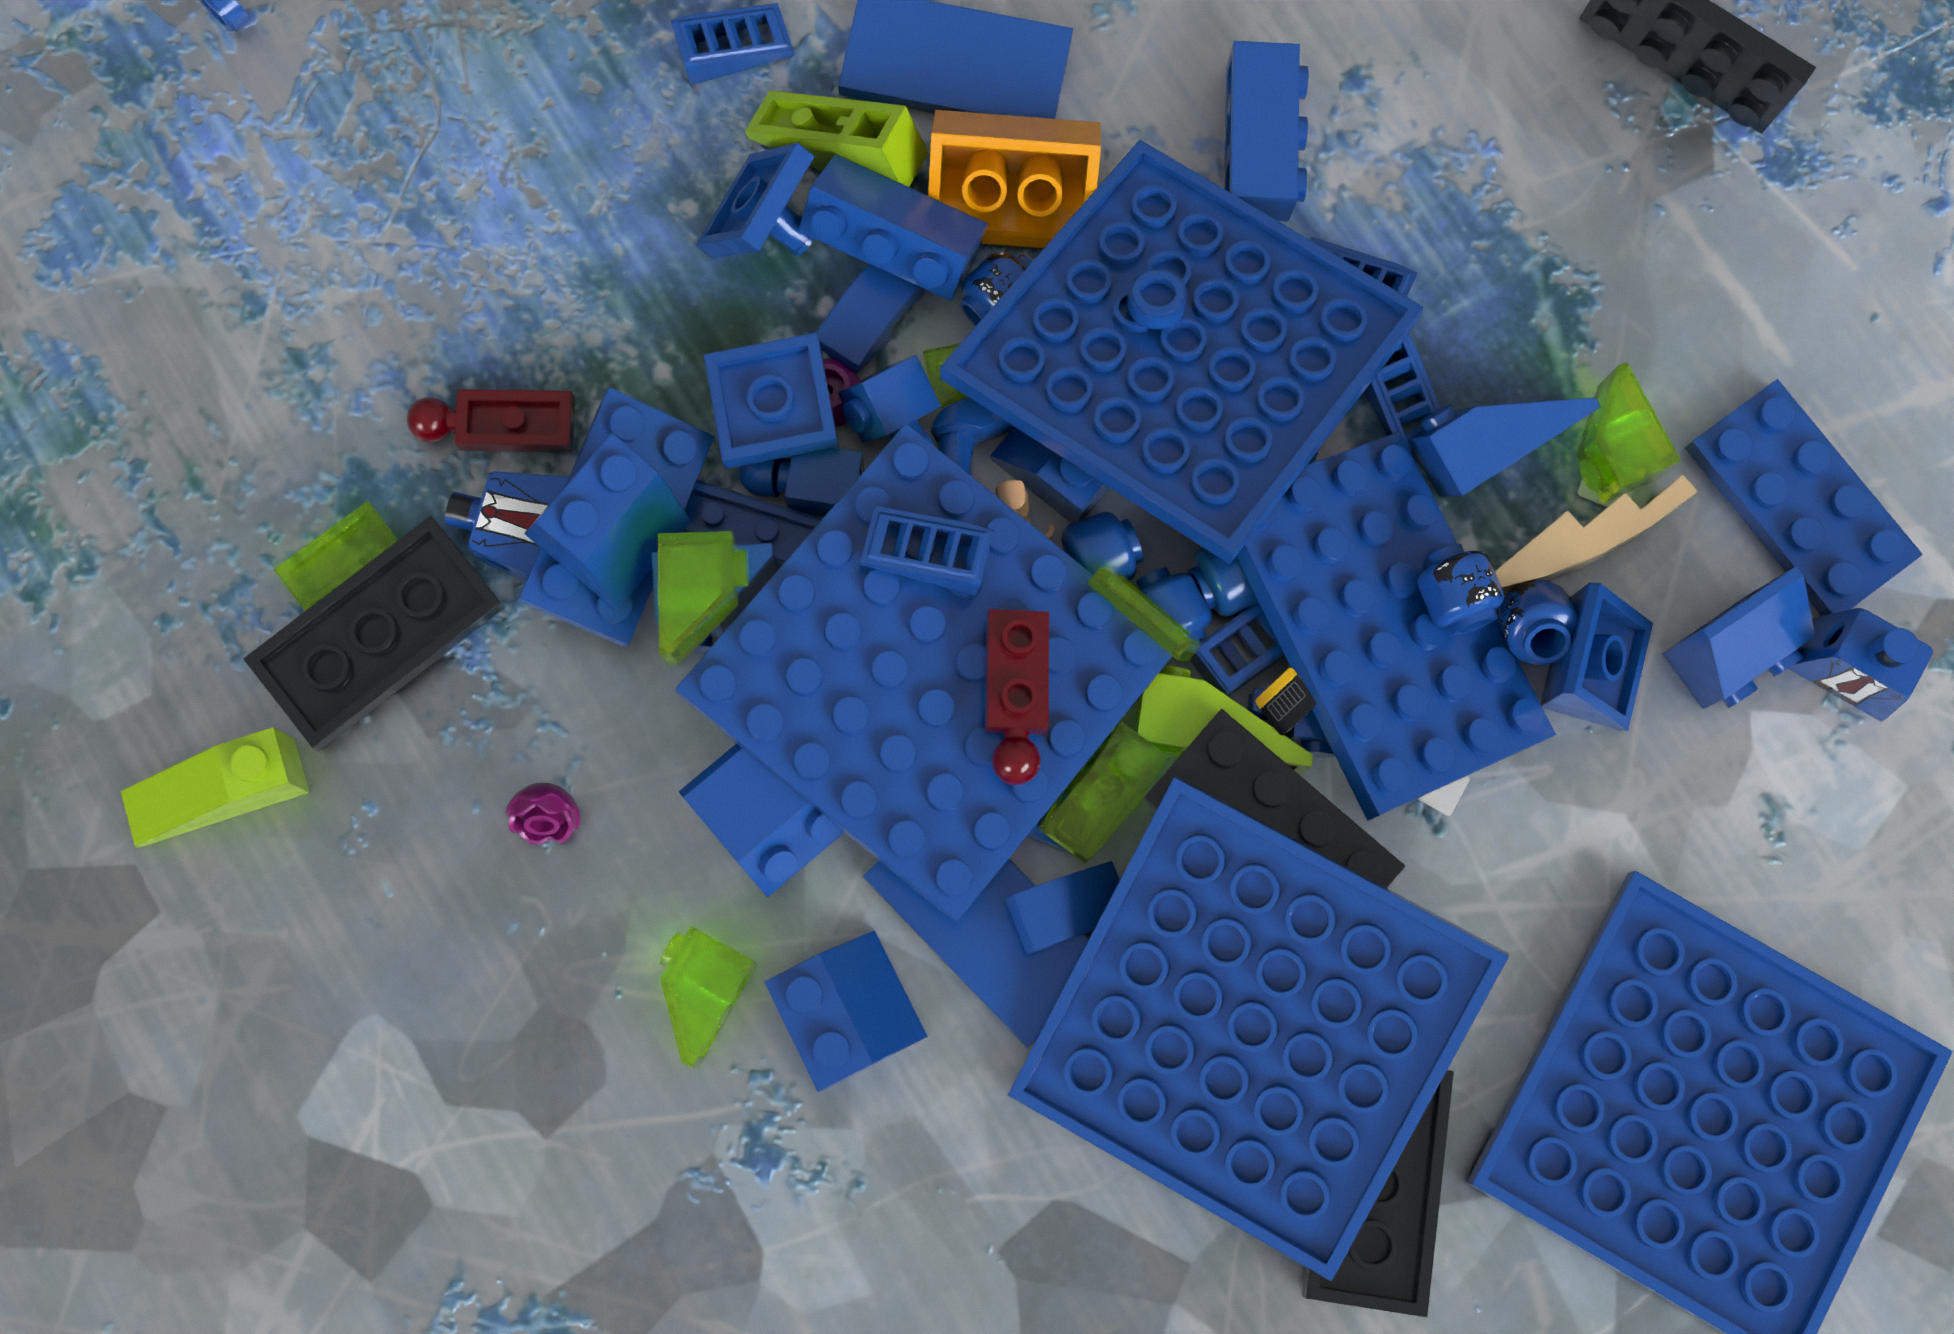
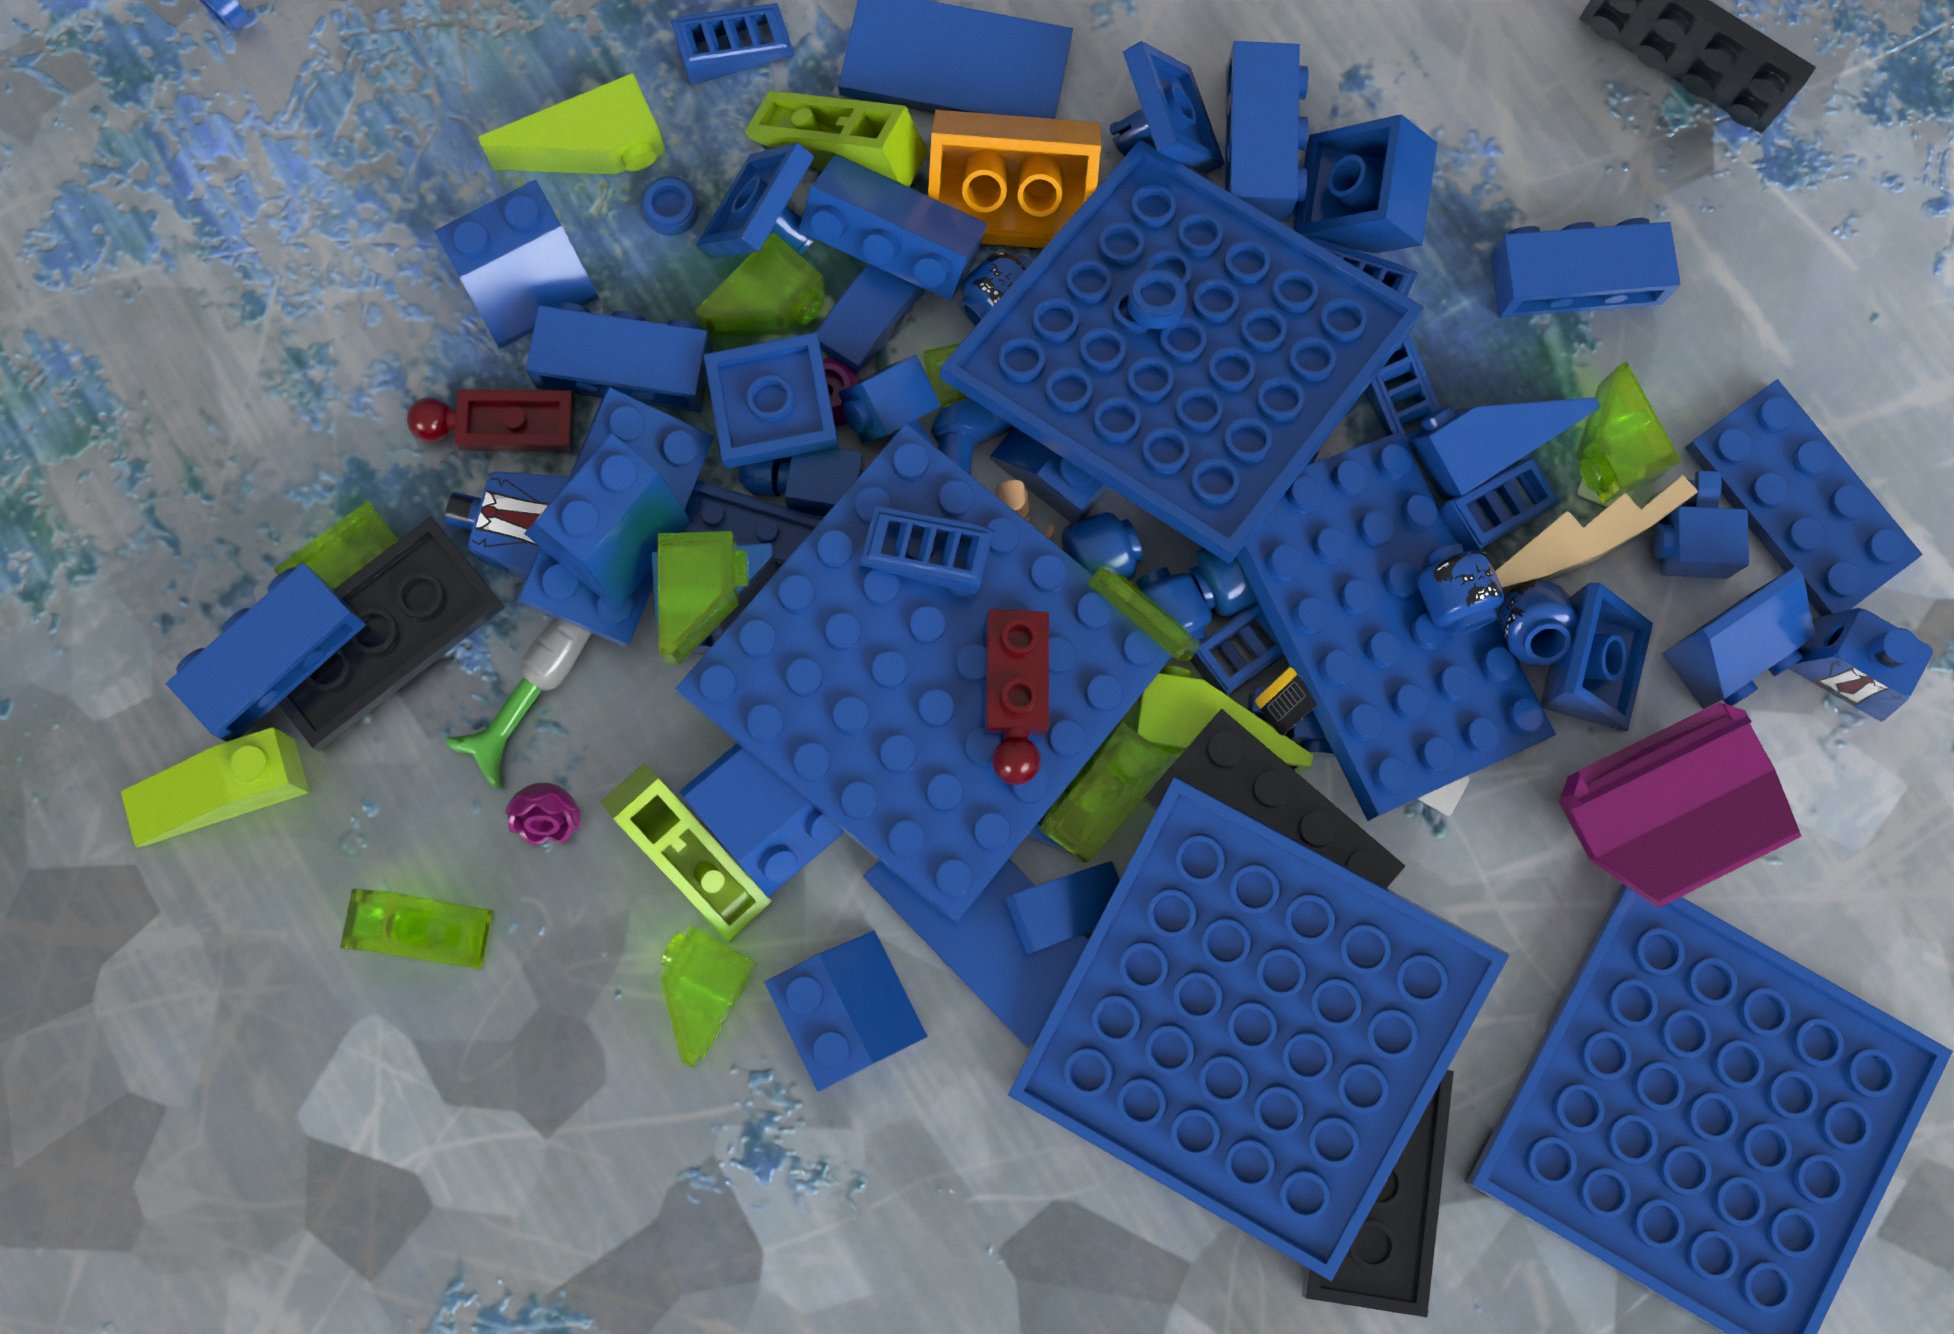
none -> blue brick [165,562,366,742]
none -> clear neon green slope [340,889,492,969]
none -> blue slope [434,179,599,349]
none -> piece [445,618,591,788]
none -> lime slope [478,73,666,175]
none -> blue brick [526,302,713,413]
none -> lime slope [600,762,772,942]
none -> blue tile [641,176,699,236]
none -> clear neon green slope [695,232,826,337]
none -> blue tile [1110,41,1225,174]
none -> blue slope [1294,114,1437,254]
none -> blue slope [1438,456,1561,552]
none -> blue brick [1491,217,1681,318]
none -> magenta helmet [1558,702,1802,908]
none -> blue brick [1653,471,1749,579]

